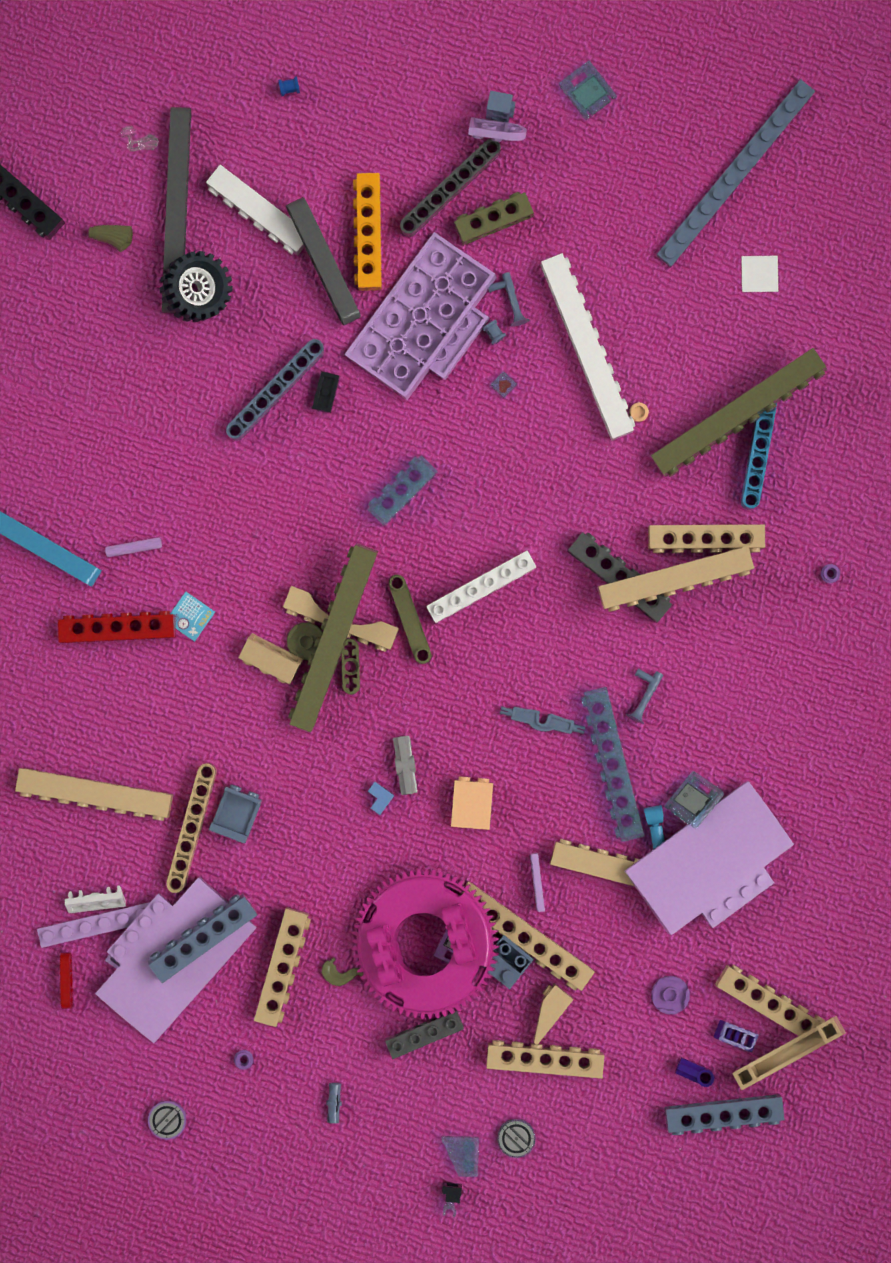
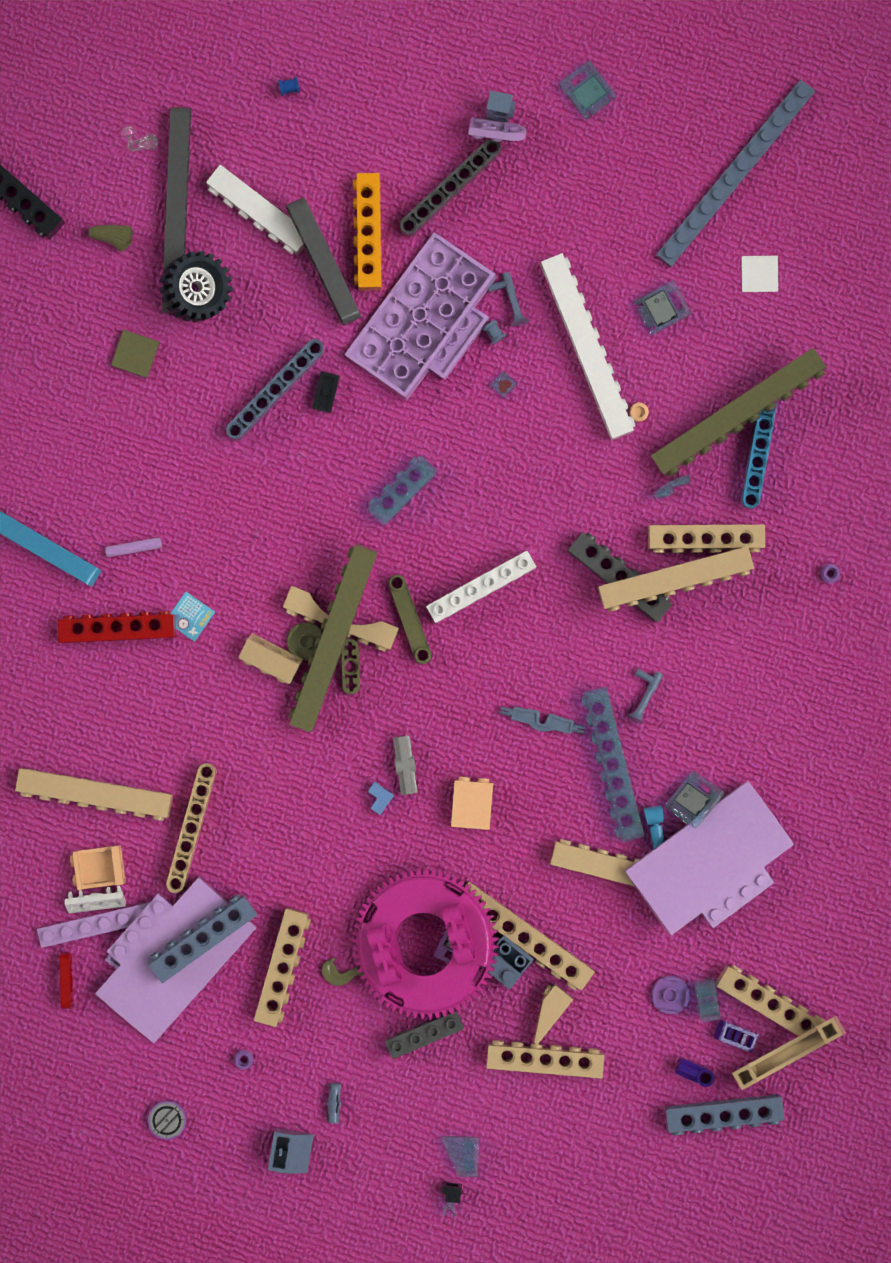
sand blue panel [209,784,262,844] -> none
olive brick [454,192,534,246] -> none
tile [497,1119,536,1158] -> none
lavender tile [530,853,545,912] -> none
none -> light nougat panel [70,845,126,890]
none -> olive tile [111,329,160,379]
none -> sand blue slope [268,1128,314,1174]
none -> container [634,280,692,336]
none -> clear light blue slope [653,475,691,500]
none -> clear light blue brick [693,978,721,1022]

